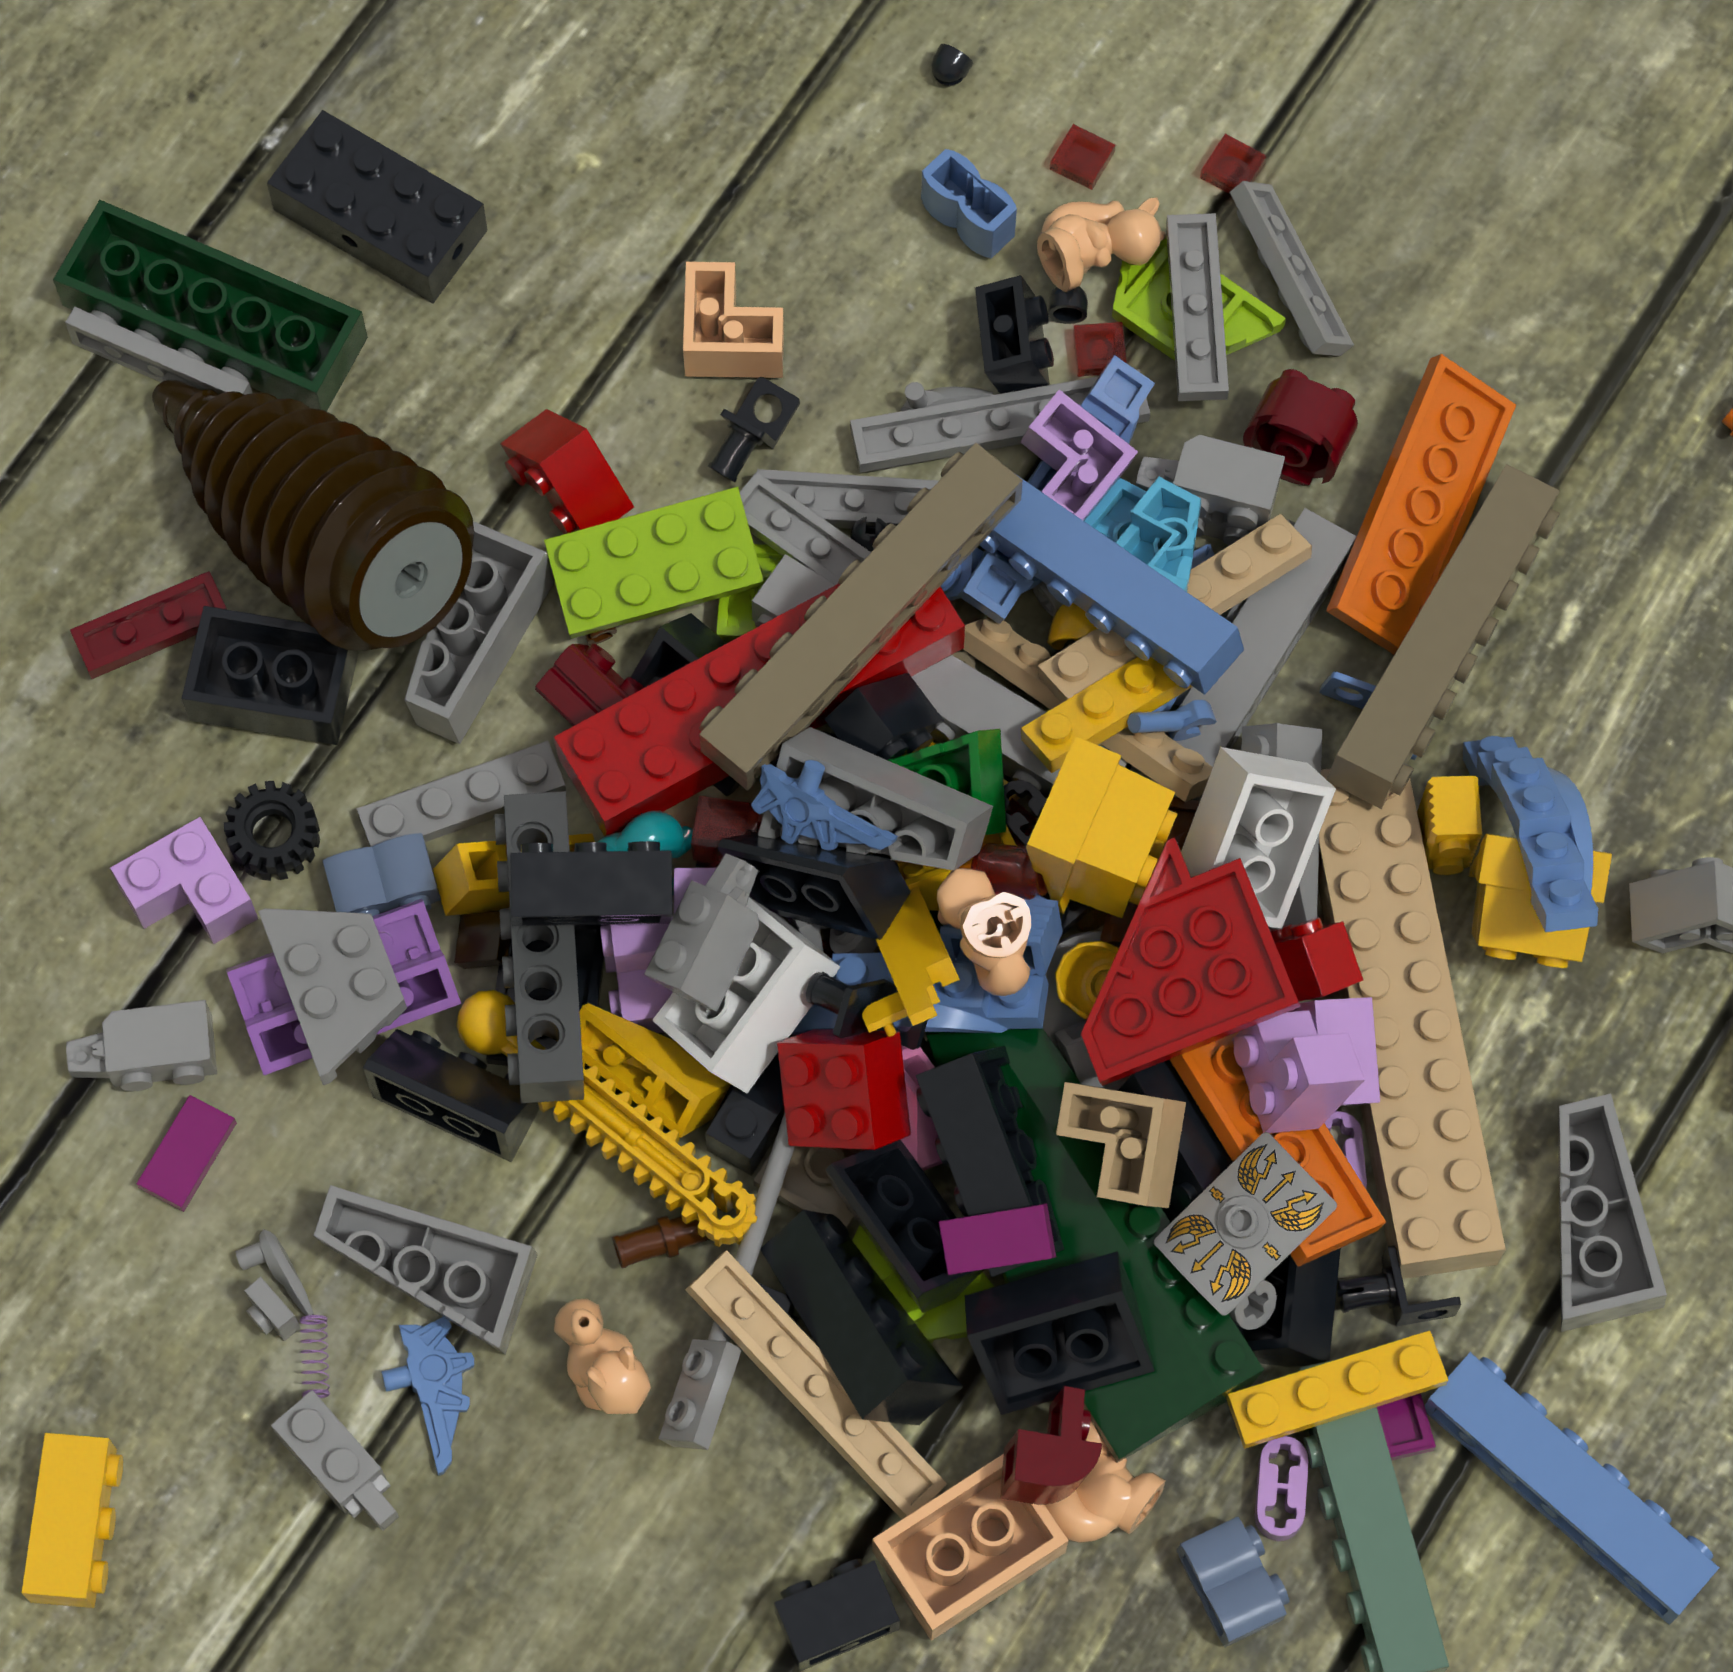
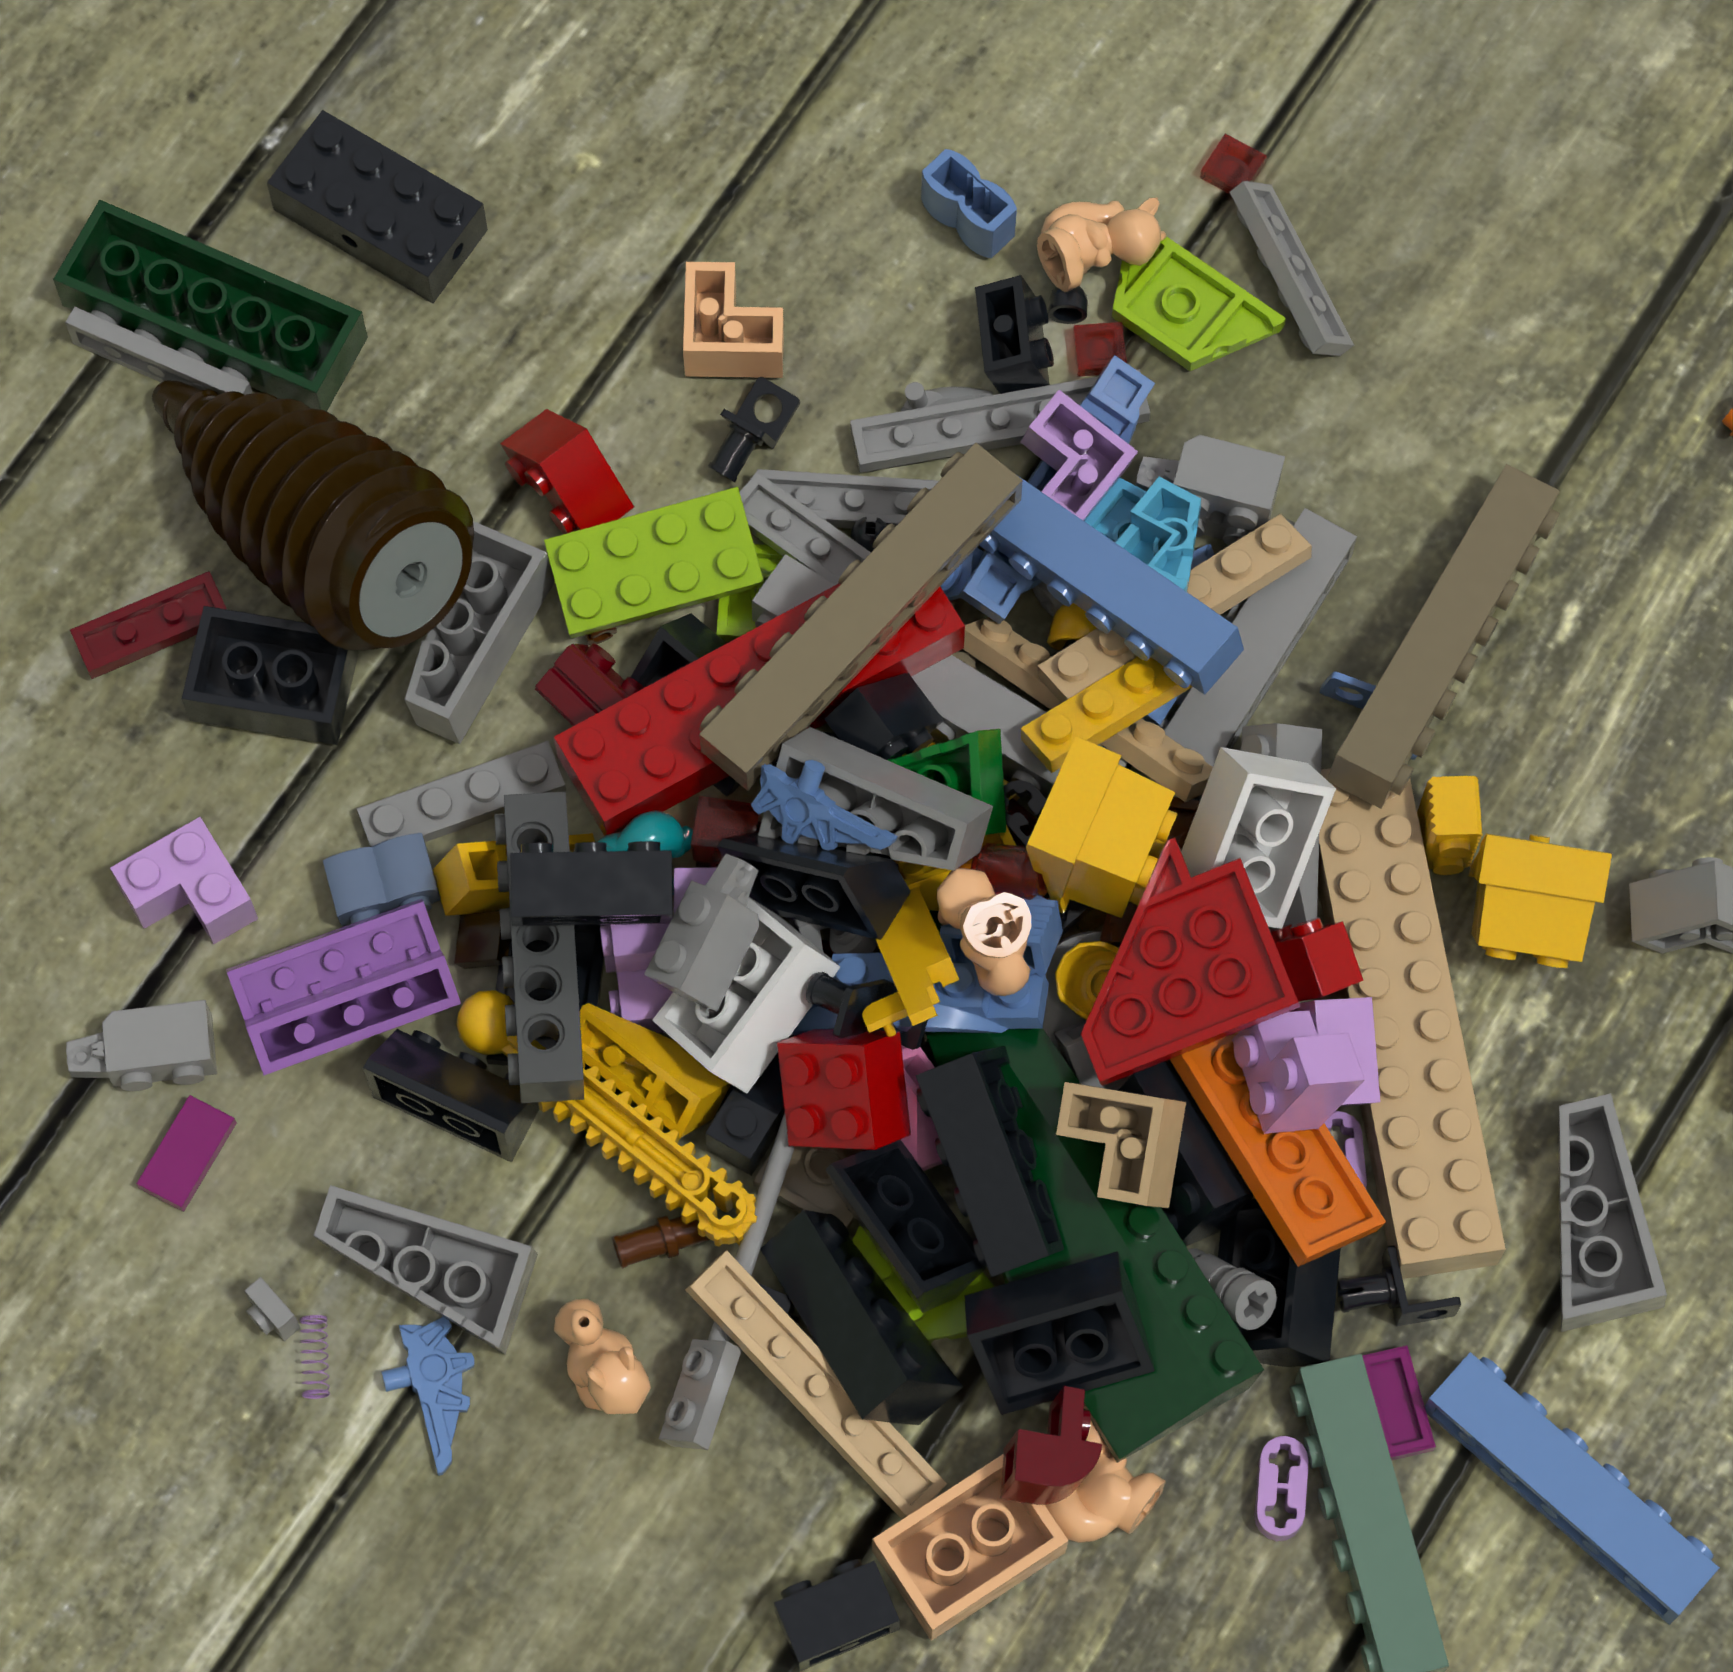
yellow brick [21,1433,123,1608] -> none
black tyre [224,781,320,881] -> none
light grey bar [236,1229,314,1316] -> none
light grey wing [258,908,407,1085] -> none
light grey hinge [271,1390,399,1531] -> none
black hinge [931,44,973,86] -> none
magenta tile [939,1203,1056,1275] -> none
clear red tile [1050,124,1116,190] -> none
medium blue bar [1127,700,1217,741] -> none
light grey shield [1154,1132,1337,1315] -> none
light grey plate [1166,213,1229,401] -> none
sand blue brick [1177,1517,1290,1647] -> none
yellow plate [1226,1330,1449,1449] -> none
dark red brick [1243,369,1358,485] -> none
orange plate [1326,354,1516,655] -> none
medium blue piece [1463,736,1598,932] -> none

